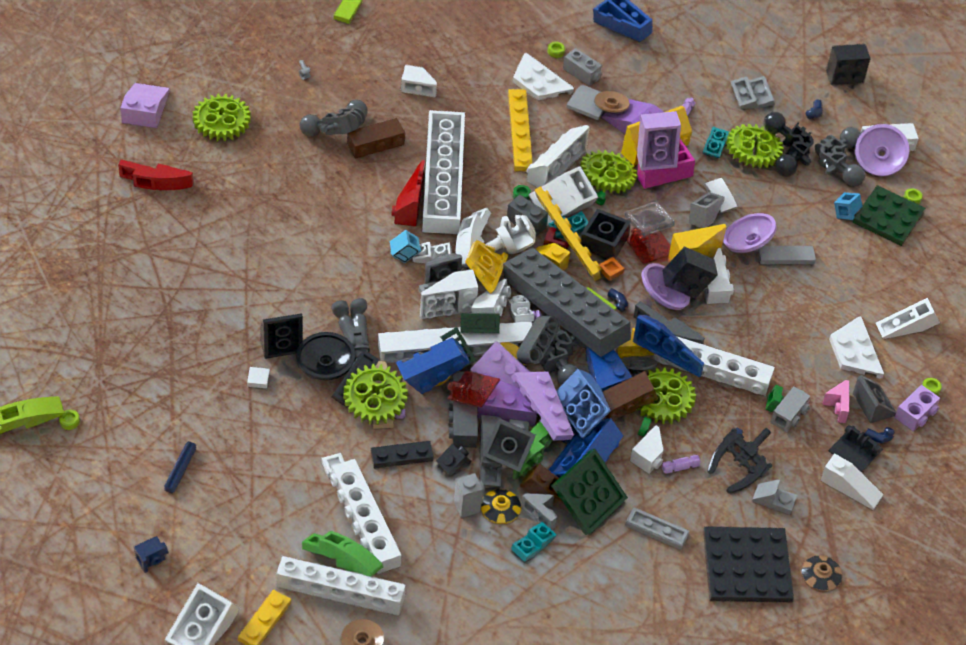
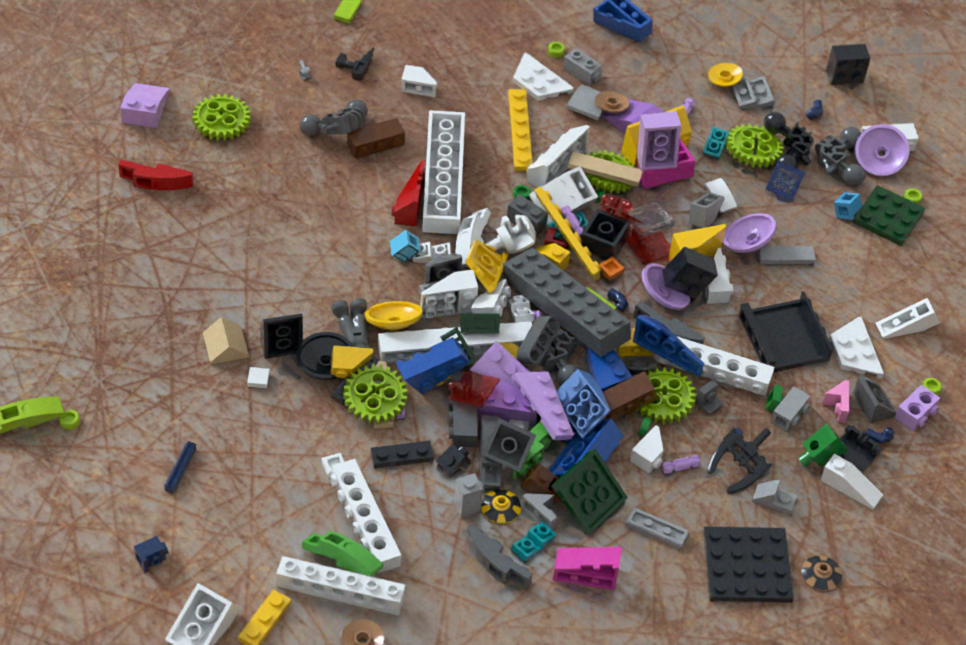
none -> tan slope [203,317,249,365]
none -> yellow slope [331,346,373,378]
none -> black piece [336,48,375,80]
none -> yellow dish [365,301,423,332]
none -> dark grey slope [466,524,533,590]
none -> dark pink wedge [553,547,622,590]
none -> lavender axle [561,205,584,238]
none -> tan tile [568,151,643,187]
none -> clear red hinge [594,194,643,225]
none -> dark grey bracket [696,380,723,415]
none -> yellow dish [708,63,743,87]
none -> black panel [738,292,834,372]
none -> piece [765,161,806,201]
none -> green torso [798,424,848,467]

